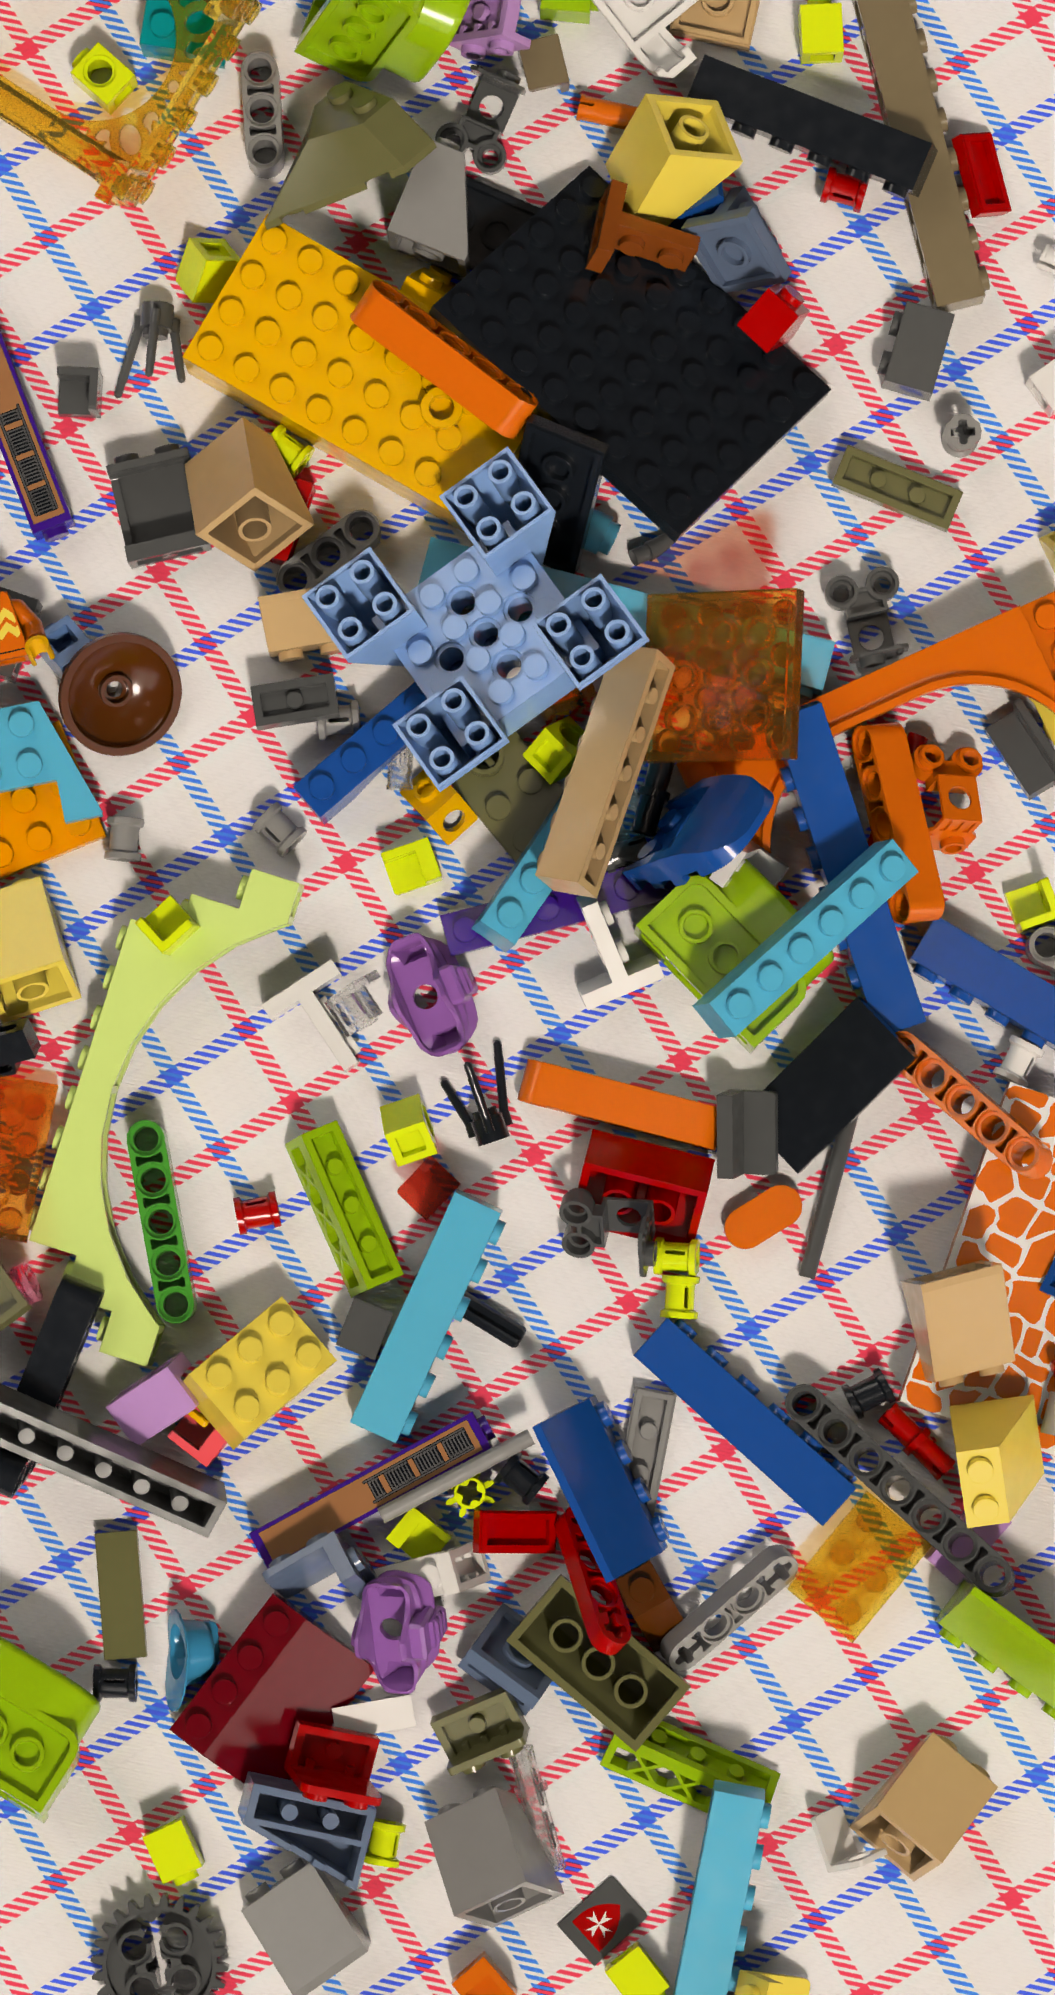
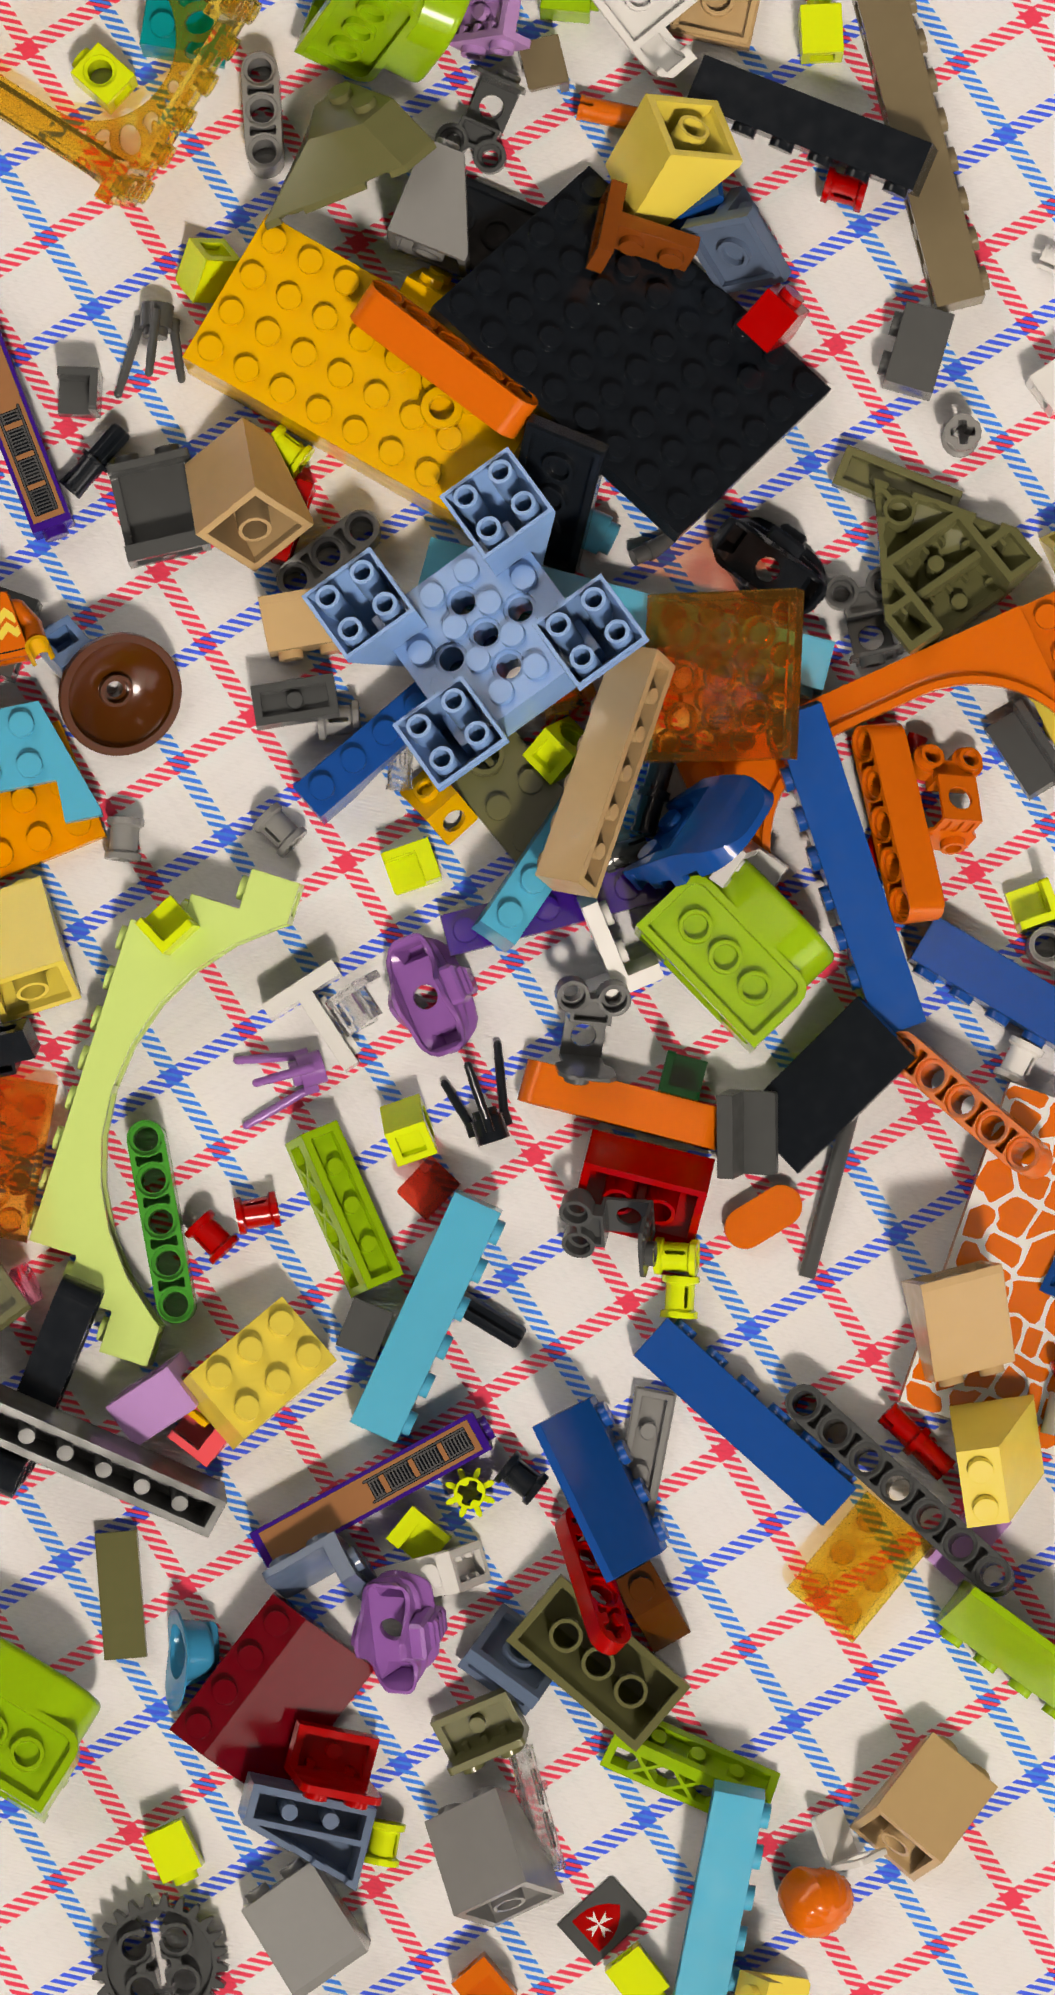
black bush [93,1664,138,1702] -> none
white sticker [331,1694,416,1734] -> none
light grey bar [377,1429,535,1523] -> none
red tile [473,1510,557,1554] -> none
light grey beam [659,1544,798,1671] -> none
medium azure brick [692,839,919,1039] -> none
black bush [841,1368,896,1420] -> none
red tile [951,132,1012,218] -> none
none -> black axle [59,423,130,499]
none -> red bush [184,1209,240,1264]
none -> medium lavender plant [233,1047,328,1129]
none -> dark grey piece [554,975,631,1085]
none -> dark green panel [657,1050,708,1102]
none -> black piece [712,516,827,616]
none -> orange hair [778,1866,854,1938]
none -> olive wedge [873,478,1043,654]

